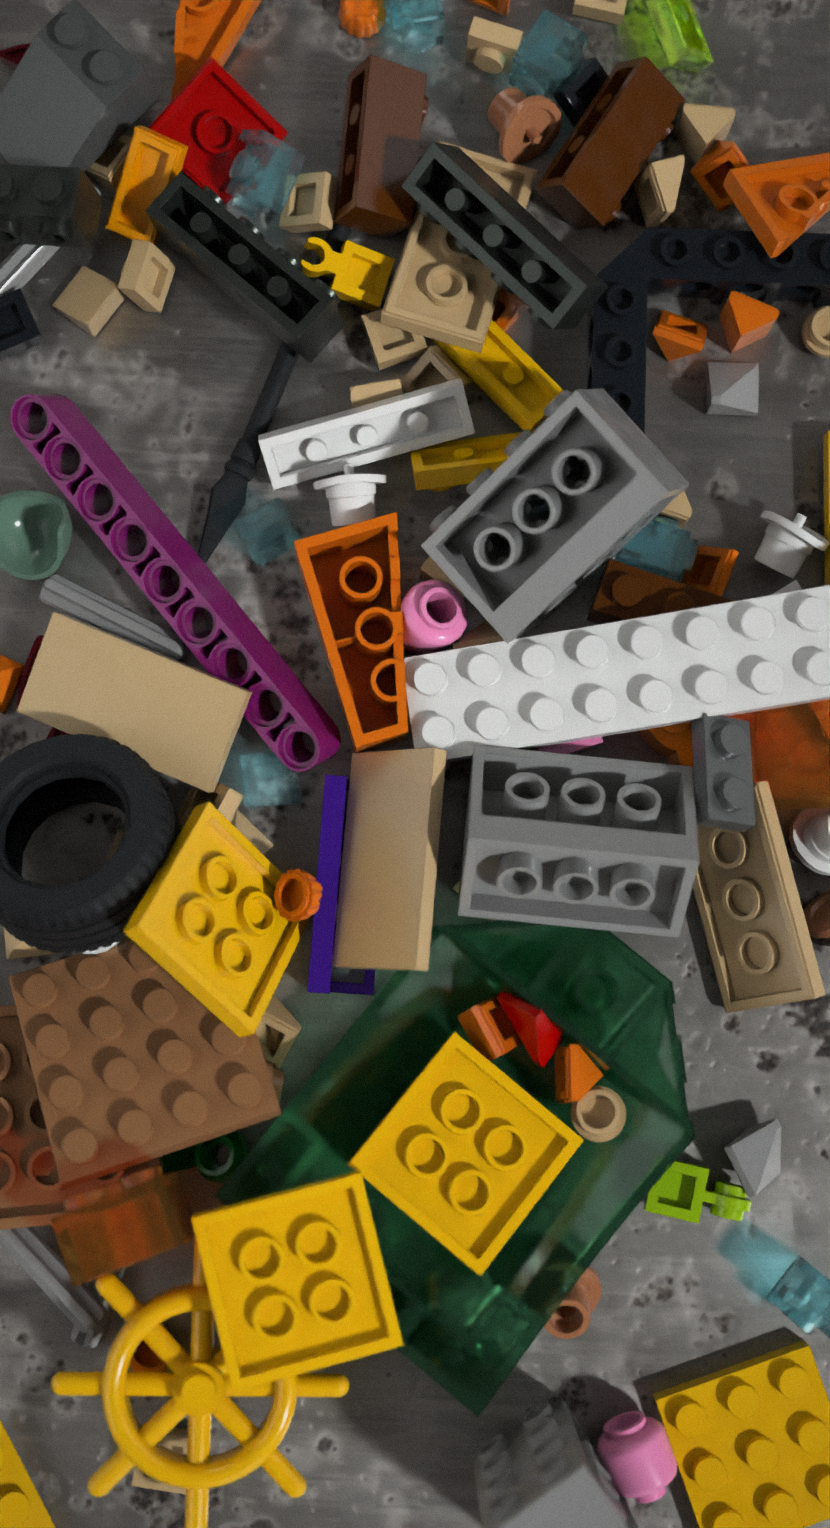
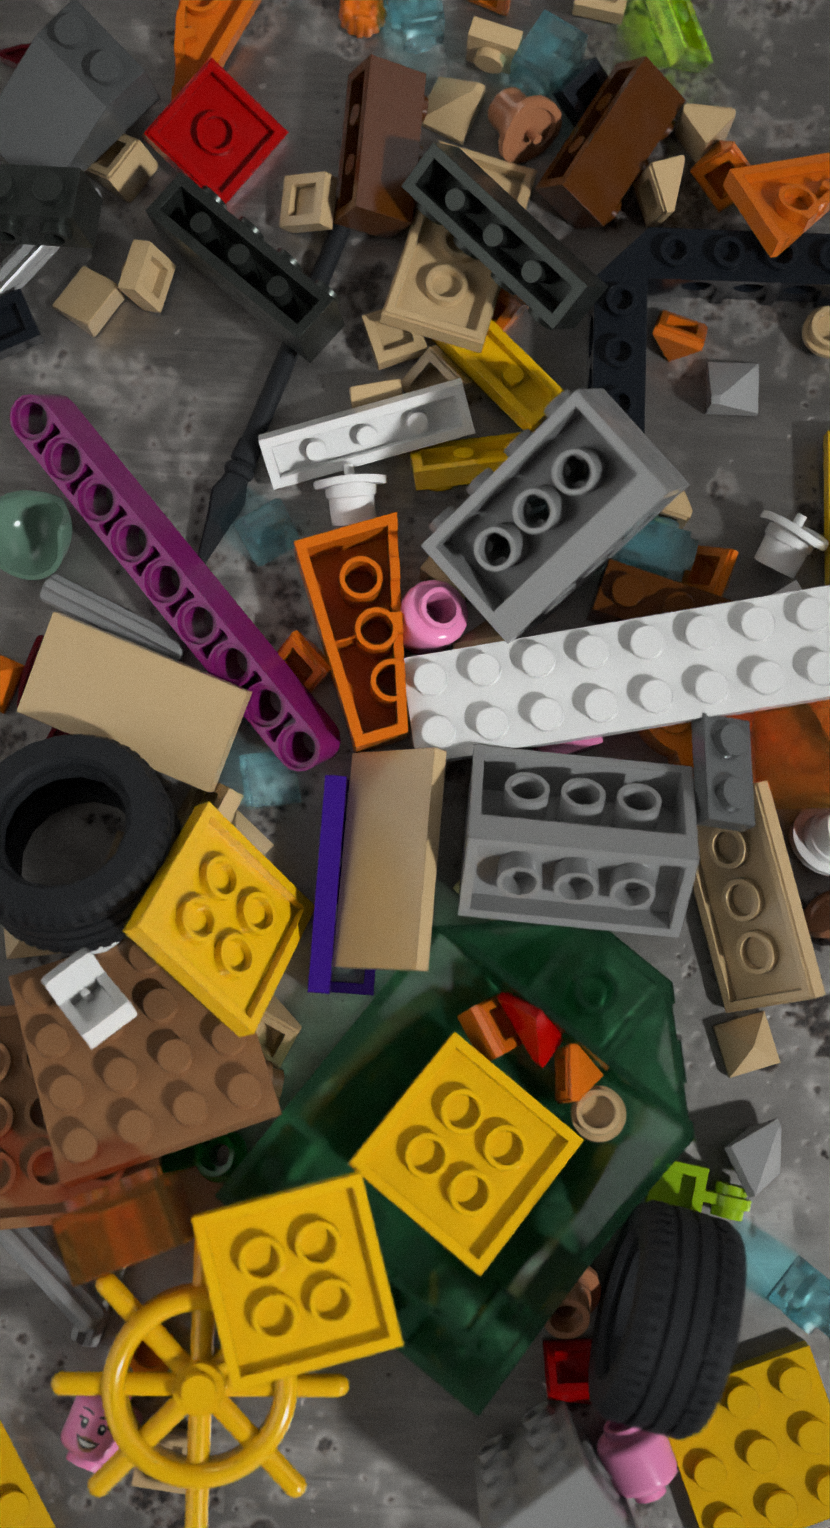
light orange tile [105,125,189,247] -> none
clear light blue brick [226,129,307,218] -> none
orange piece [273,869,323,921] -> none
yellow plate [299,237,395,312] -> none
orange slope [719,291,780,353] -> none
none -> white bracket [41,947,138,1049]
none -> bright pink head [60,1396,143,1473]
none -> orange slope [277,630,331,693]
none -> tan slope [421,77,486,145]
none -> red slope [542,1339,592,1405]
none -> black tyre [588,1200,746,1440]
none -> tan slope [712,1010,781,1078]

